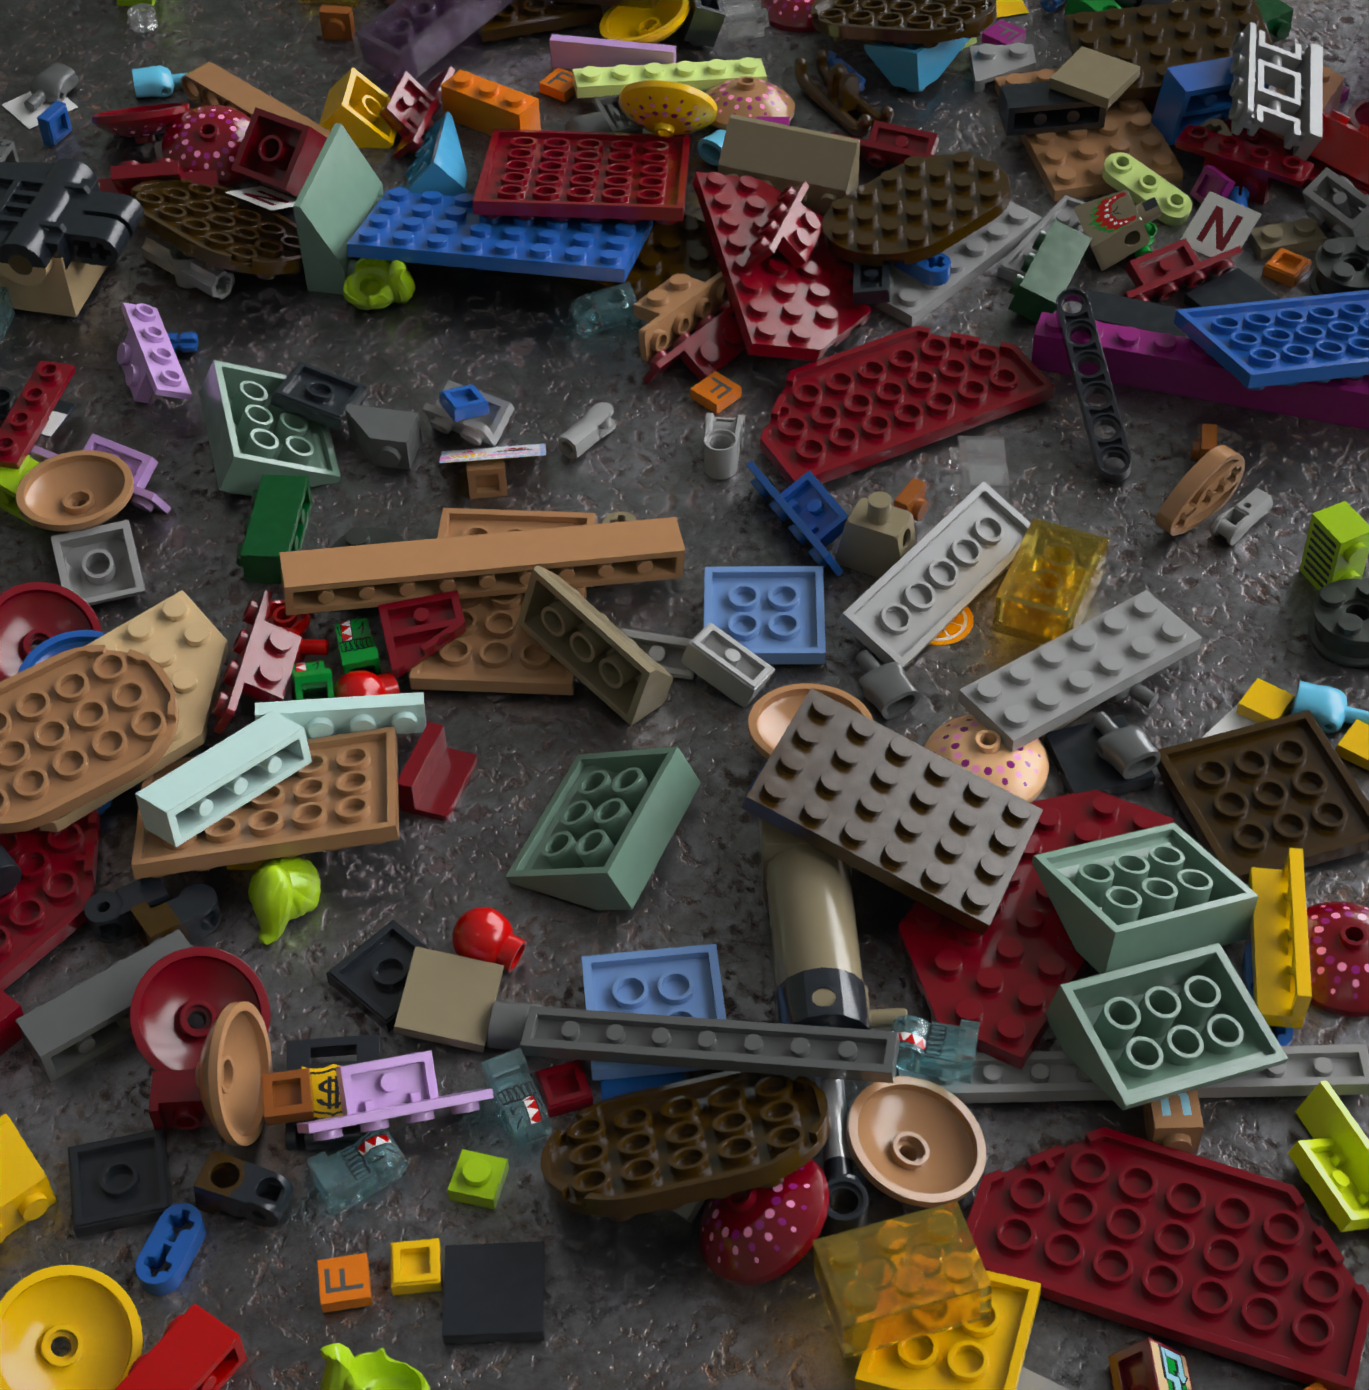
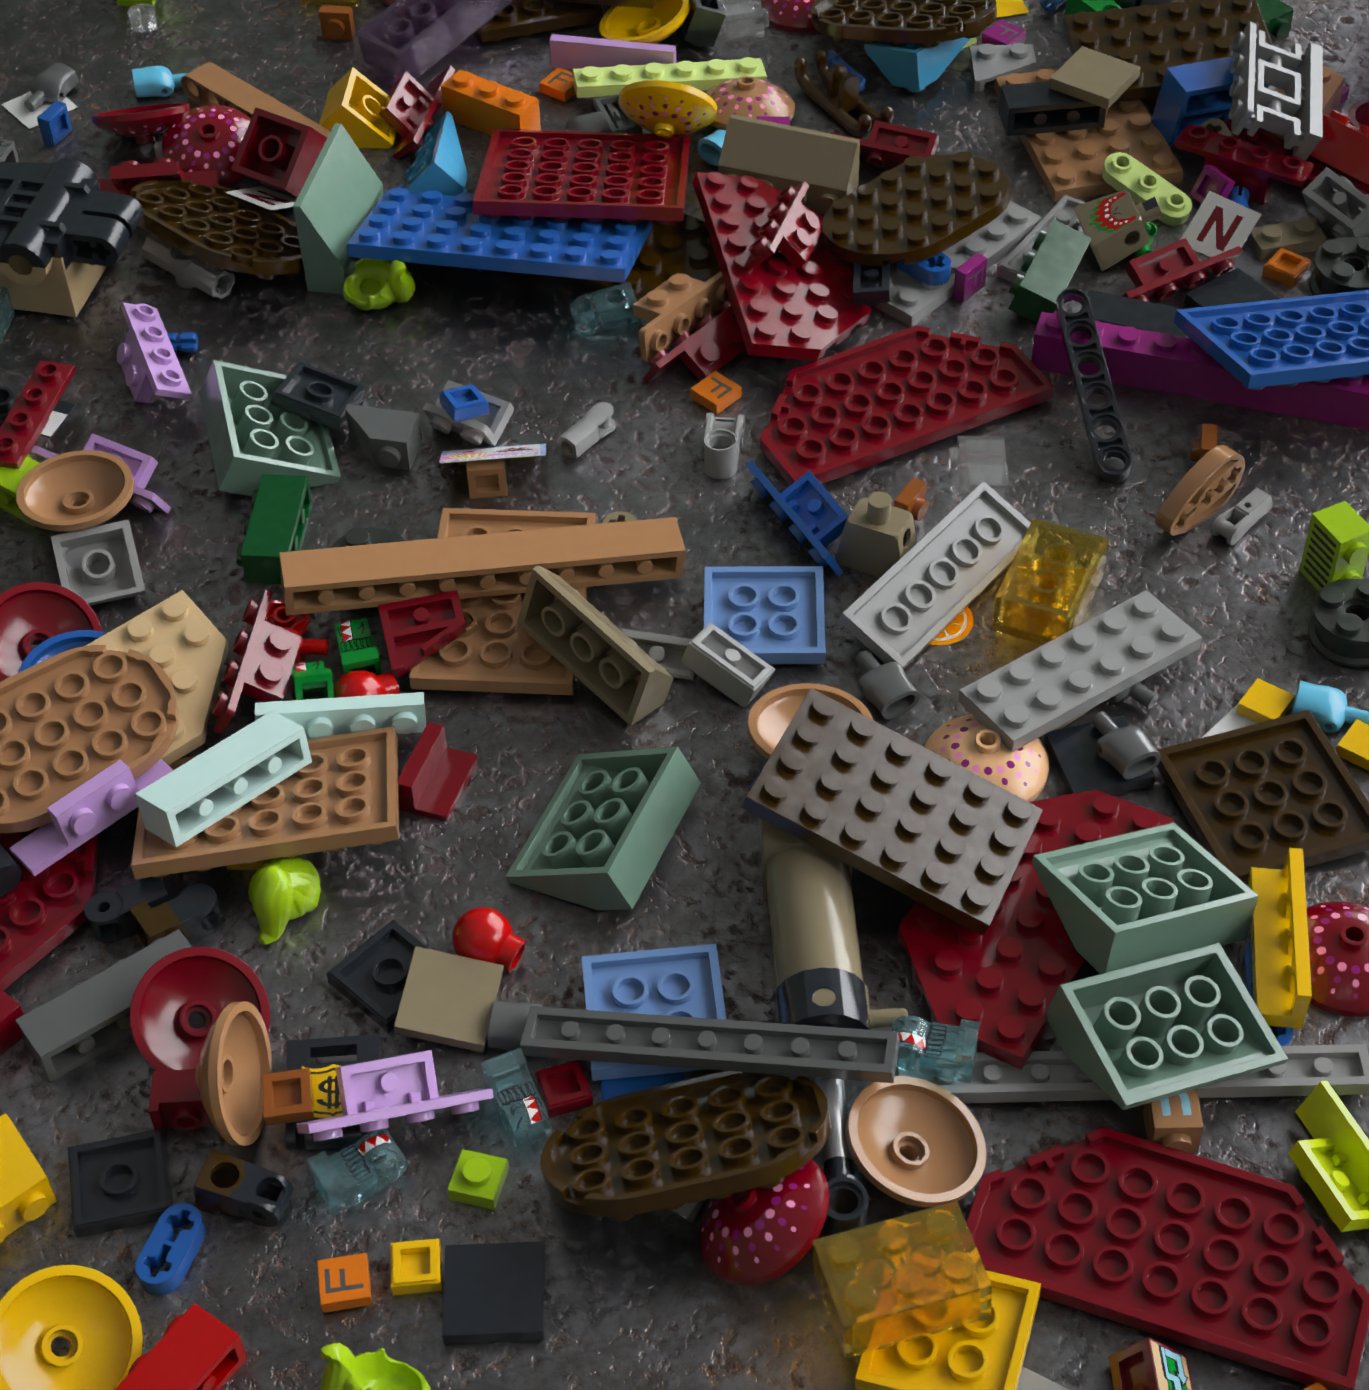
none -> lavender bracket [9,759,173,876]
none -> magenta tile [954,253,987,302]

